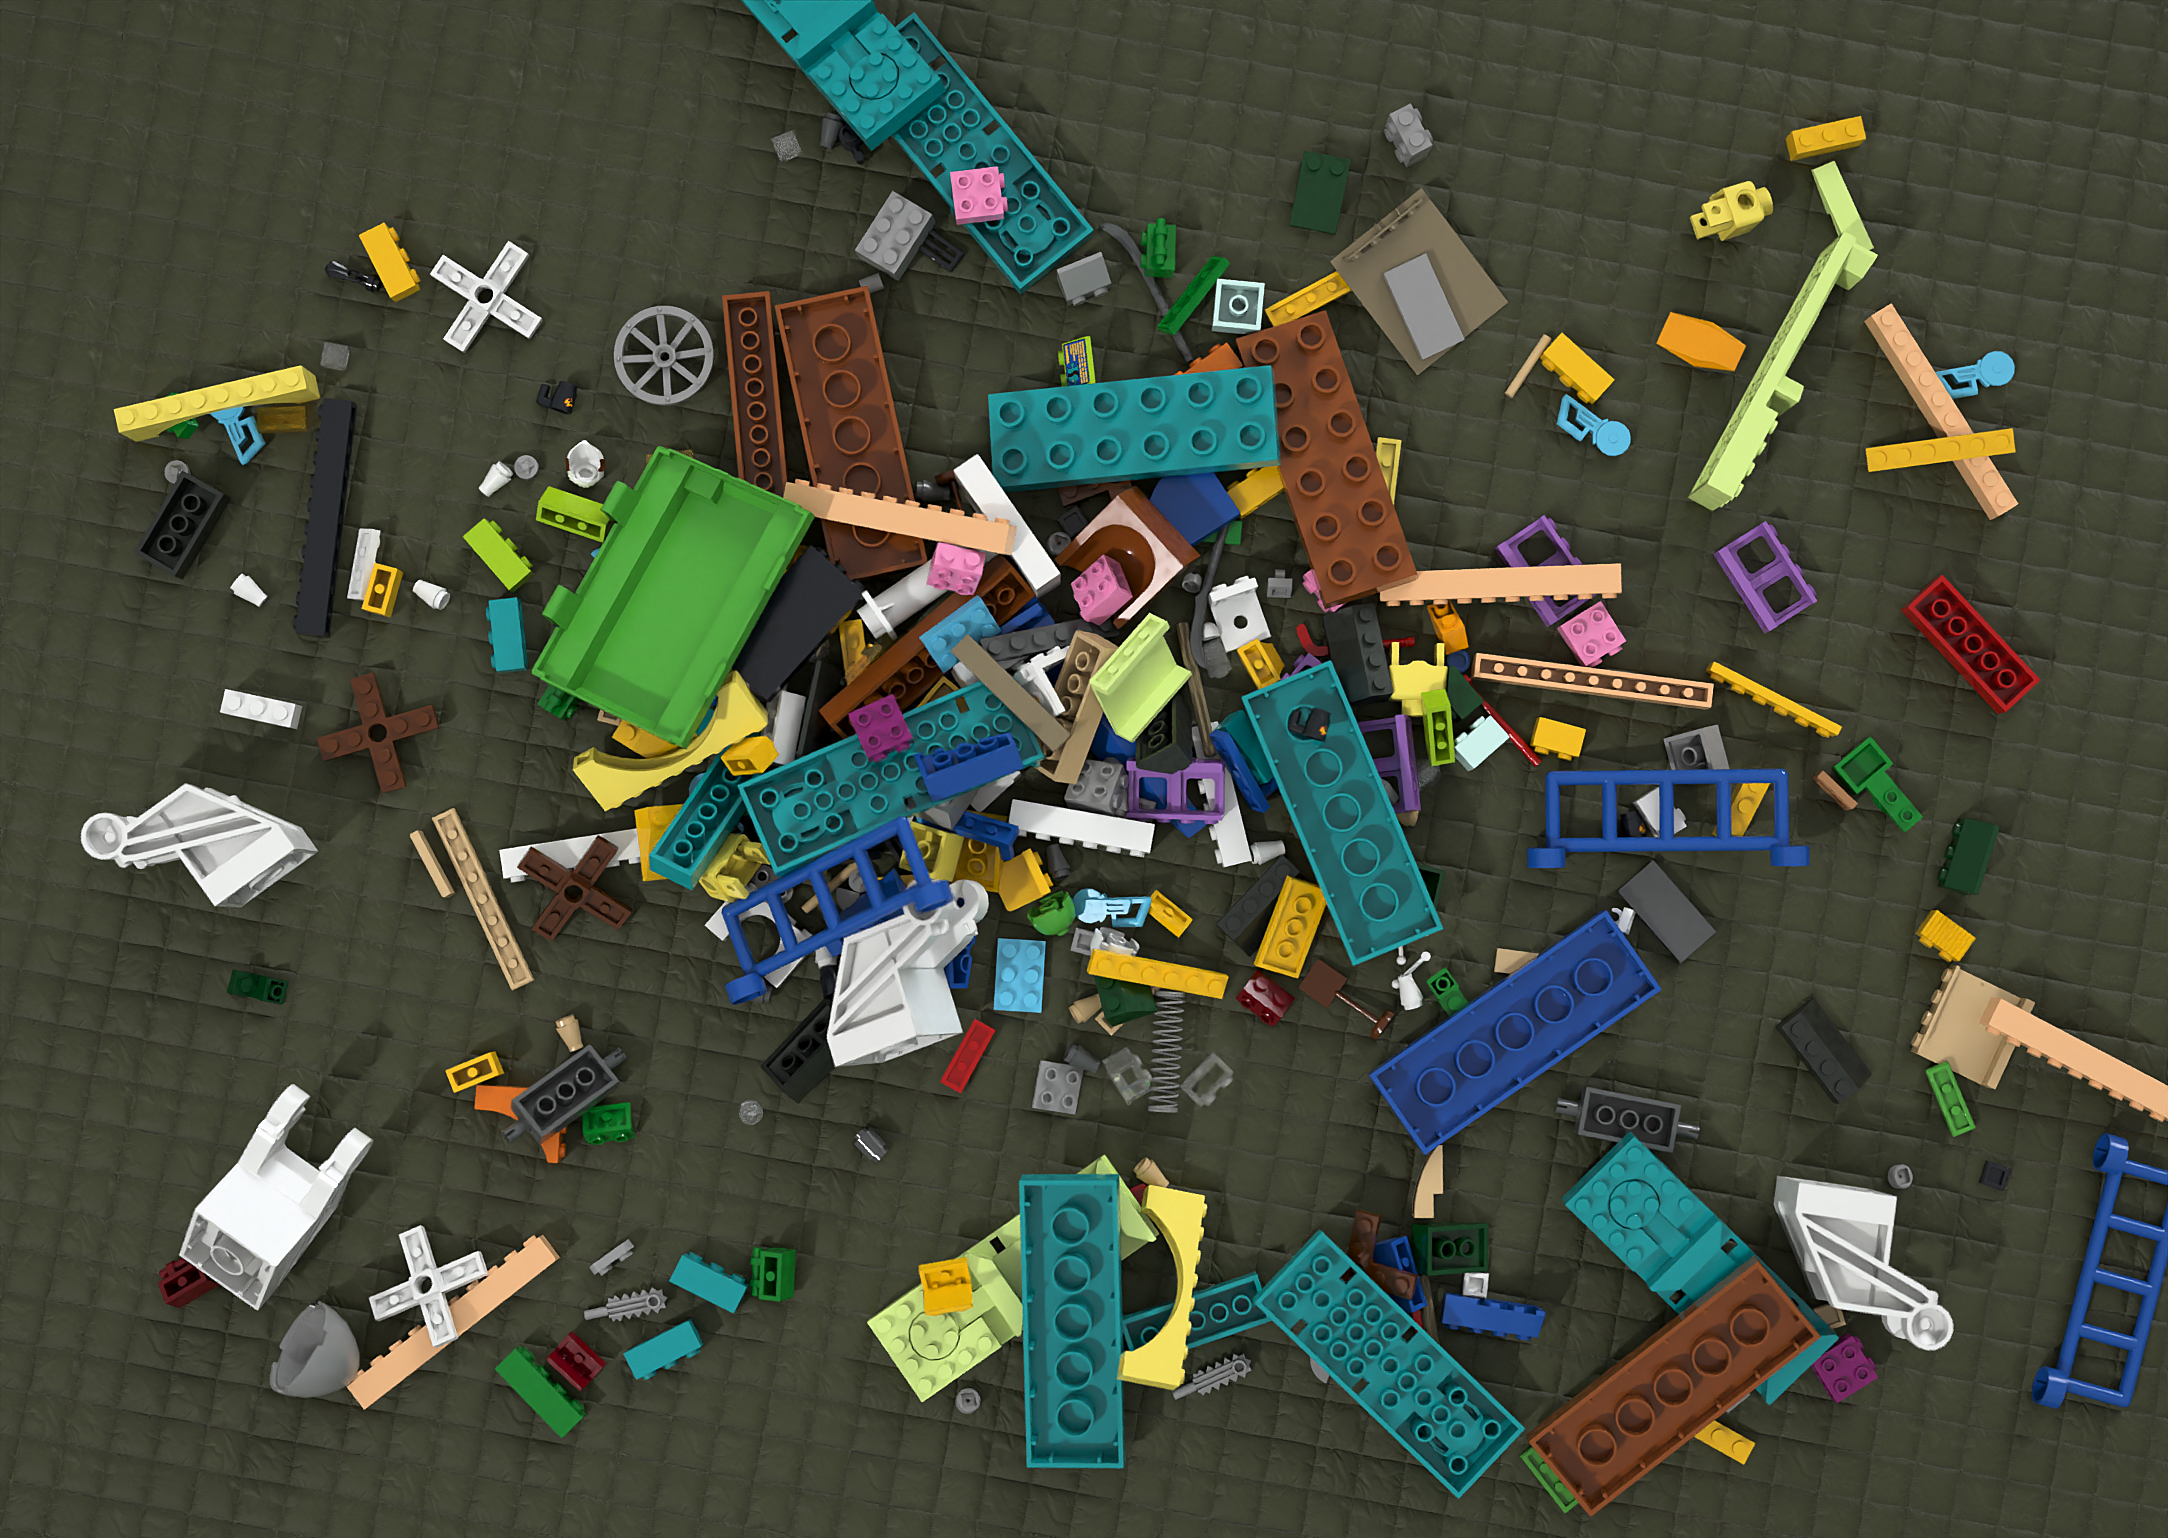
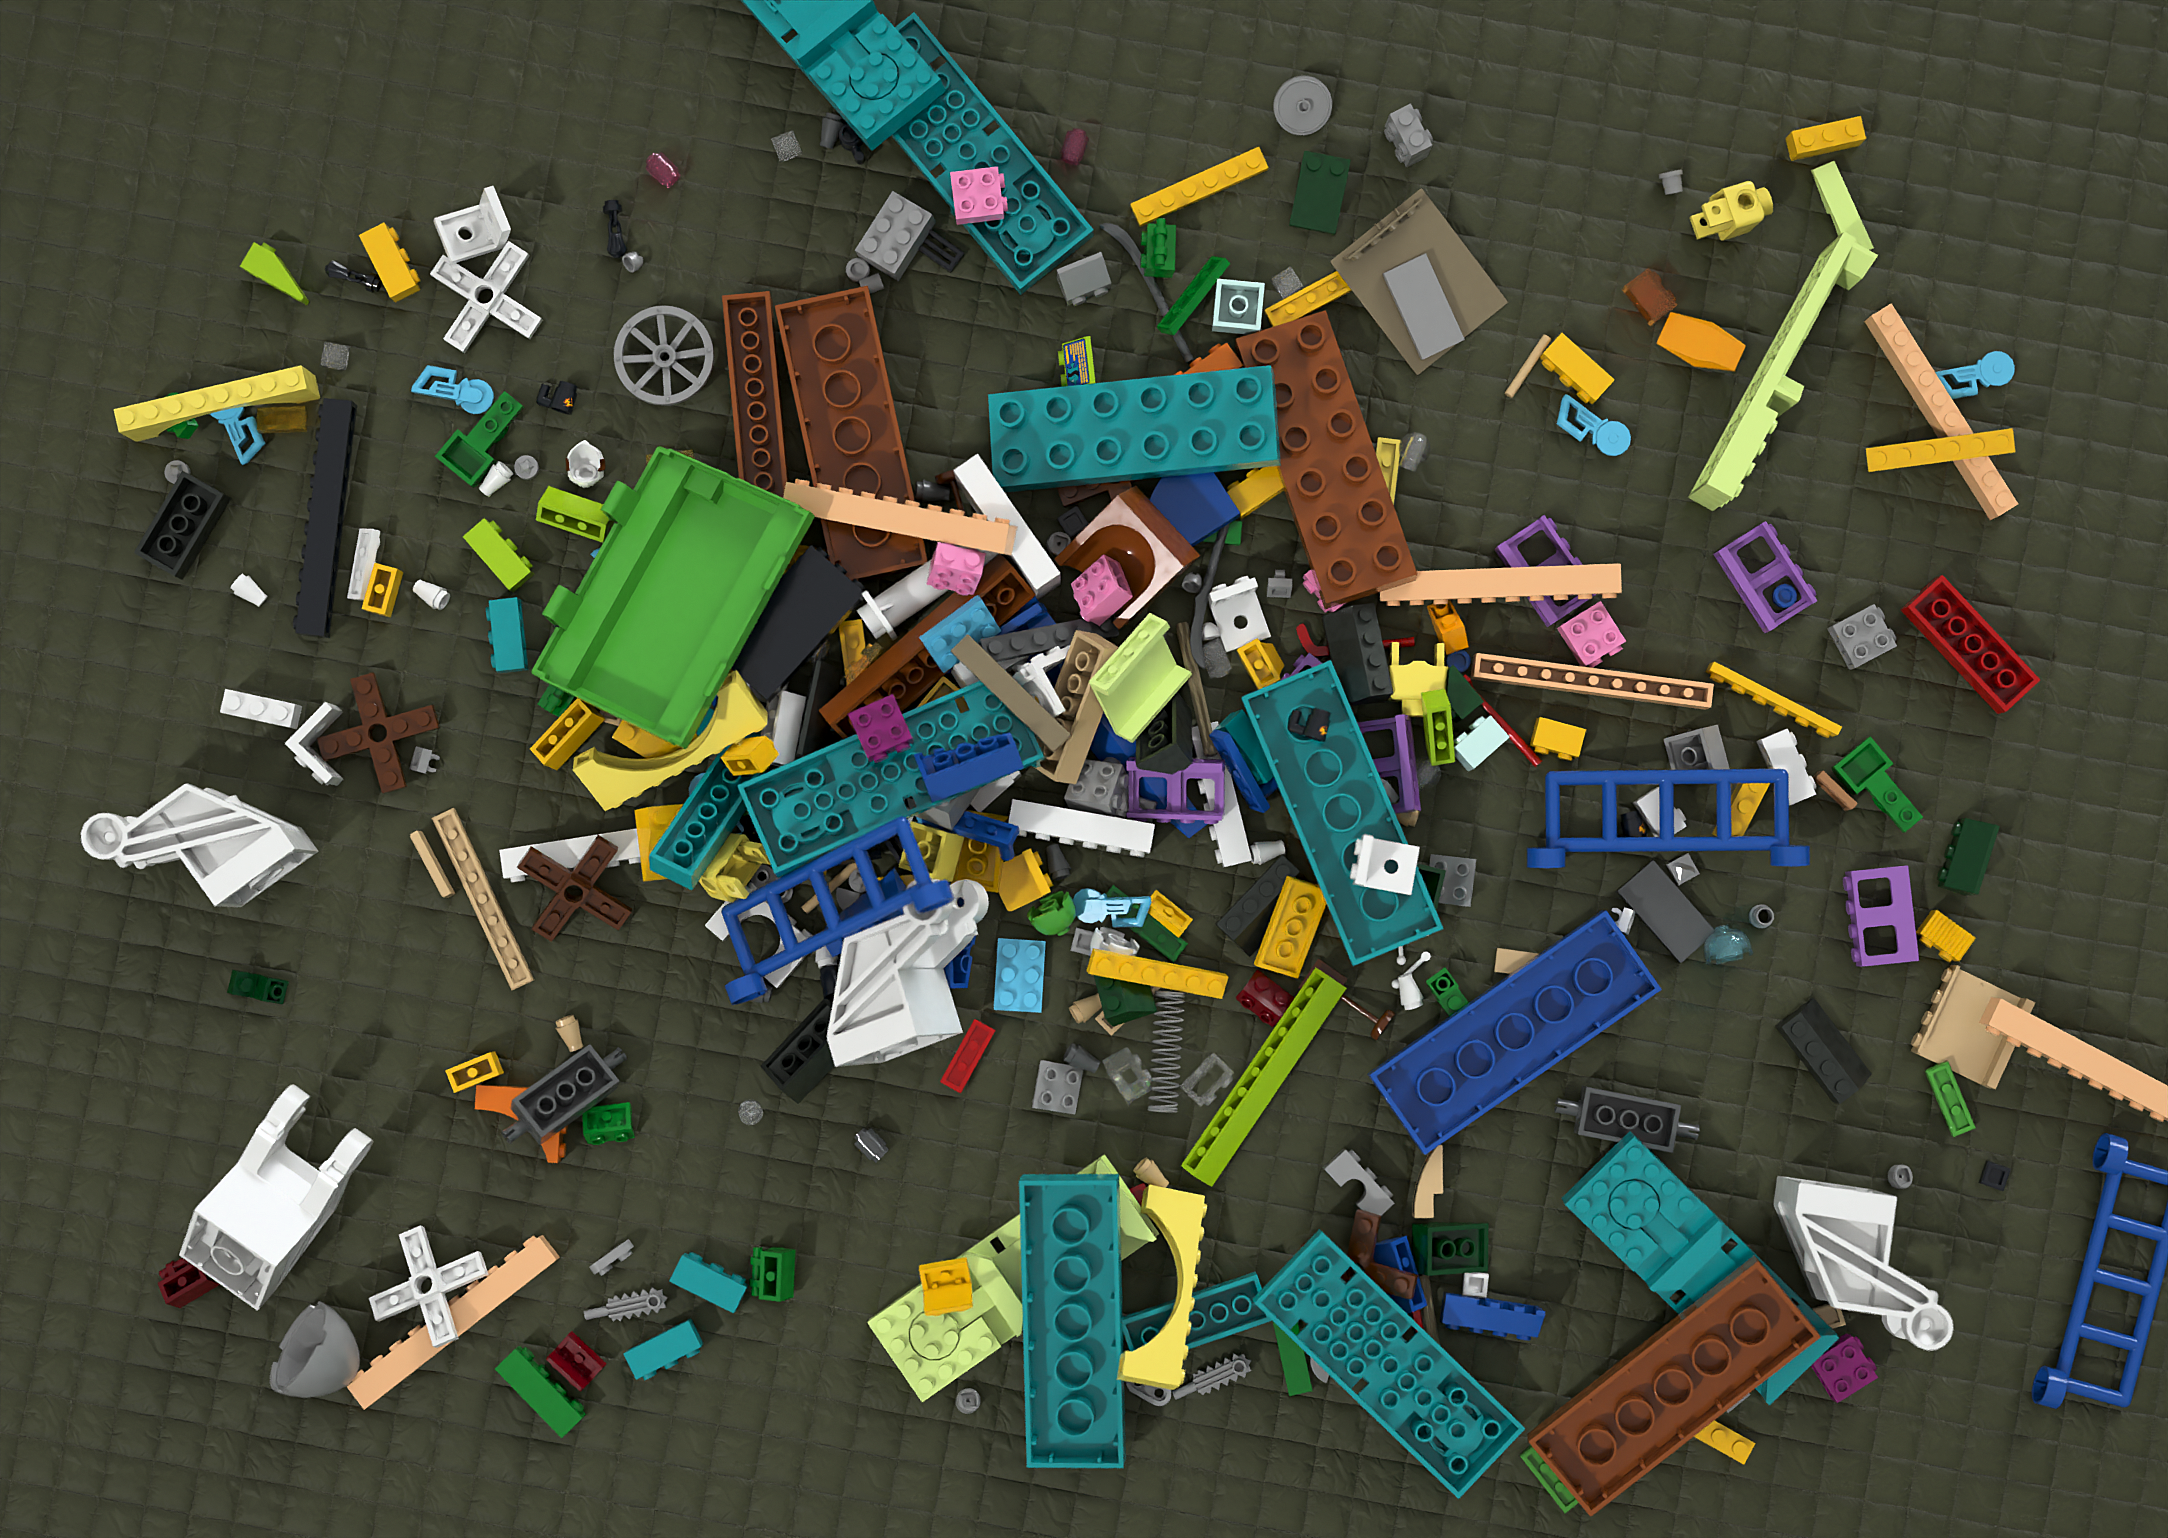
none -> lime slope [240,242,309,305]
none -> white bracket [285,702,343,786]
none -> light grey tile [409,746,440,774]
none -> medium azure piece [411,365,494,414]
none -> white bracket [433,186,511,264]
none -> green plate [435,391,524,488]
none -> yellow brick [530,698,605,770]
none -> black piece [603,200,627,258]
none -> light grey hinge [622,252,643,273]
none -> clear pink brick [645,152,681,187]
none -> light grey tile [846,258,870,283]
none -> clear pink brick [1060,128,1089,165]
none -> green tile [1106,885,1188,962]
none -> light grey plate [1126,1381,1171,1406]
none -> yellow plate [1130,147,1269,227]
none -> lime brick [1181,967,1347,1187]
none -> clear plate [1270,266,1303,300]
none -> light grey shield [1273,75,1332,135]
none -> green tile [1273,1321,1313,1396]
none -> light grey arch [1323,1148,1394,1215]
none -> white bracket [1350,835,1420,895]
none -> clear piece [1399,432,1431,472]
none -> light grey hinge [1429,854,1477,907]
none -> clear orange brick [1622,268,1677,326]
none -> light grey piece [1659,170,1683,195]
none -> light grey tile [1666,853,1700,885]
none -> clear light blue cylinder [1703,925,1754,965]
none -> light grey piece [1749,904,1774,928]
none -> white brick [1756,729,1816,806]
none -> blue tile [1772,584,1797,608]
none -> light grey brick [1827,604,1897,670]
none -> medium lavender window [1843,865,1919,967]

